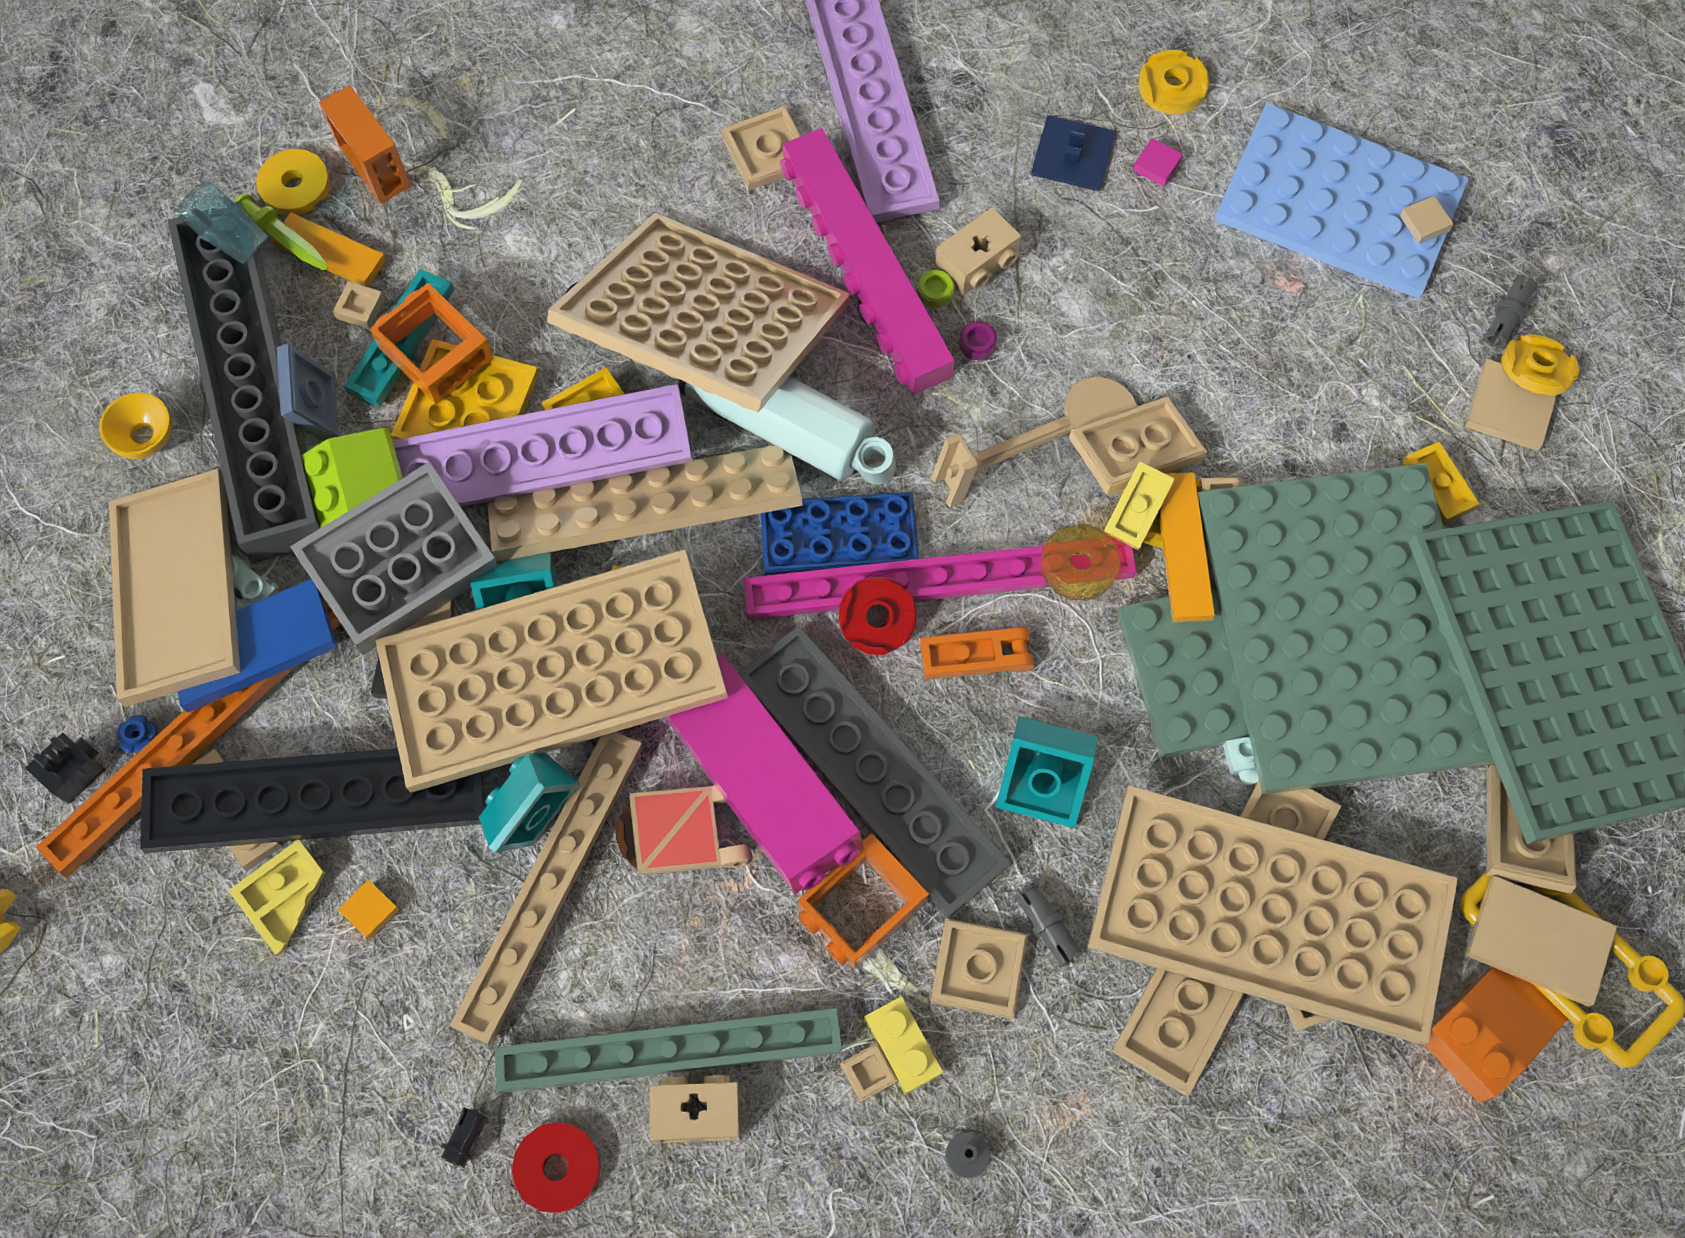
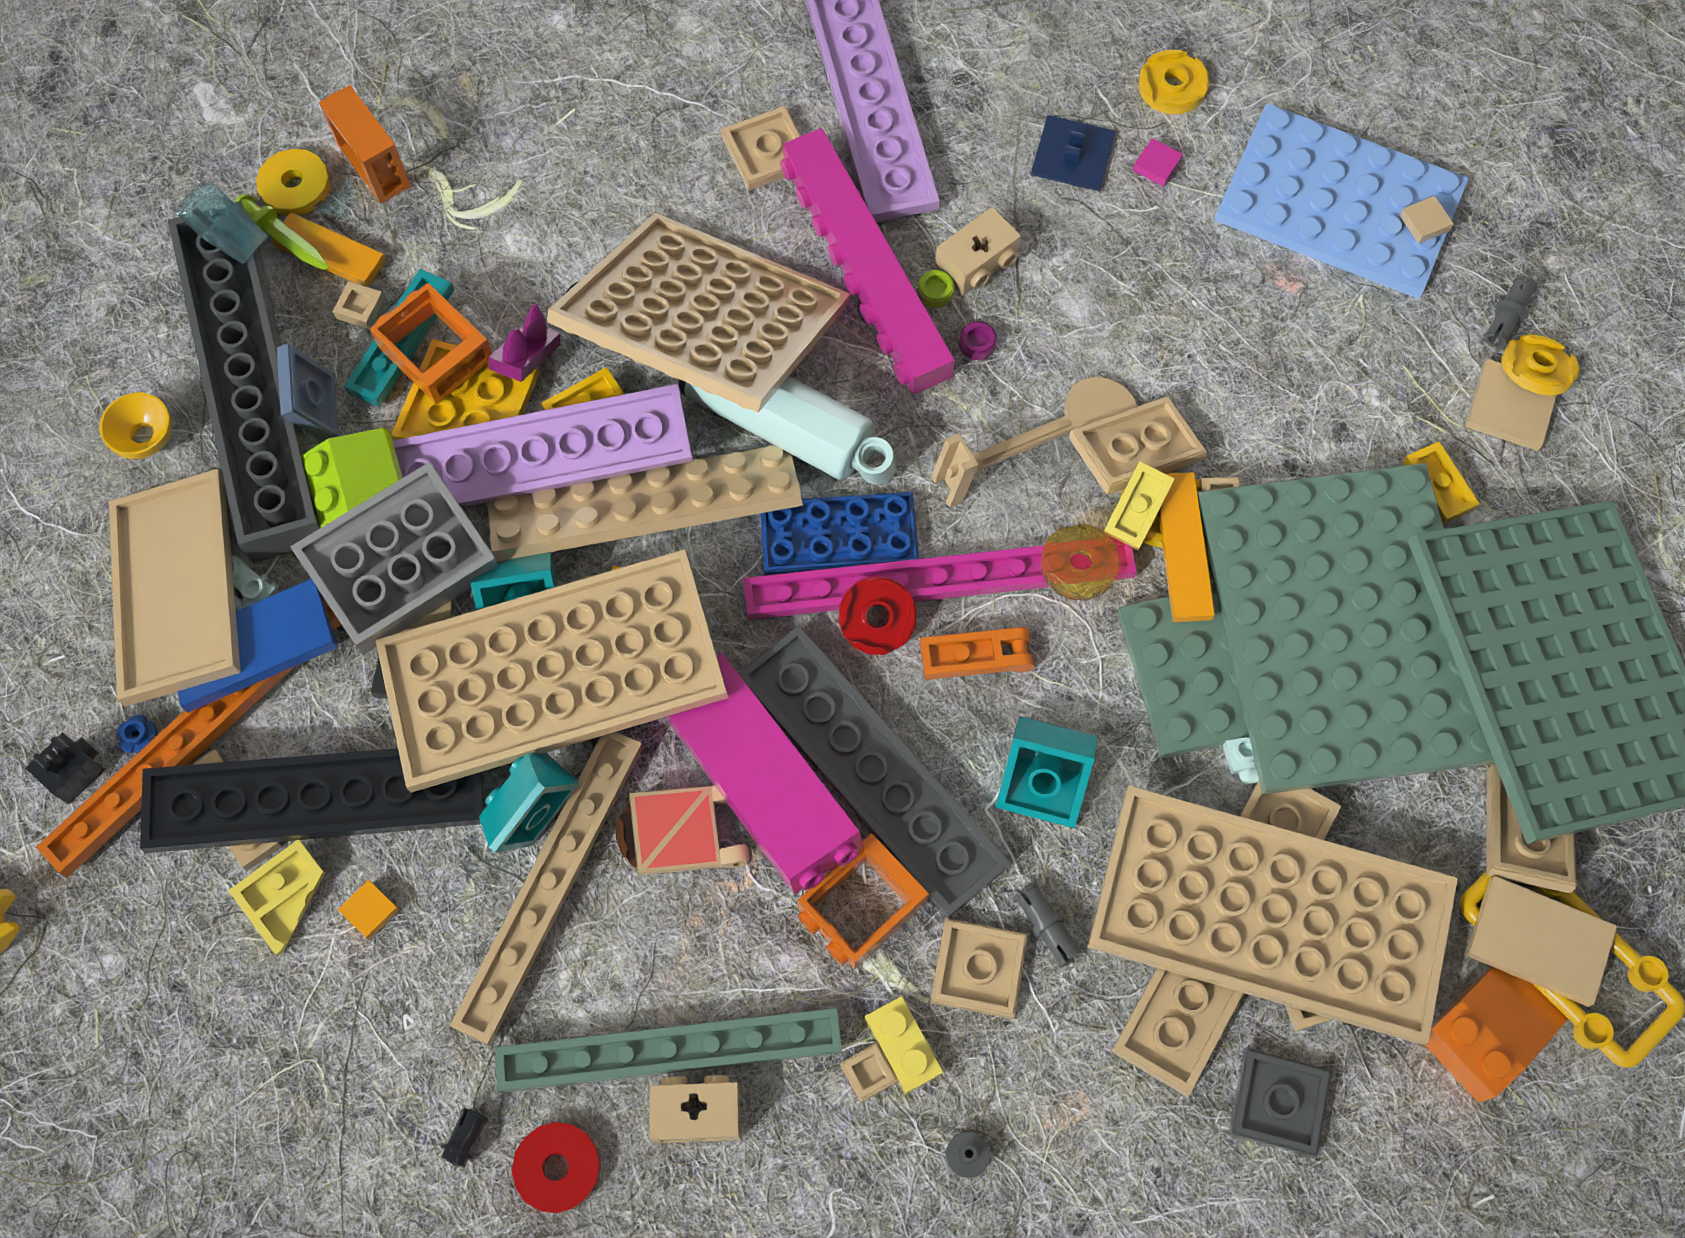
none -> magenta tile [489,304,561,382]
none -> dark grey tile [1228,1048,1332,1158]

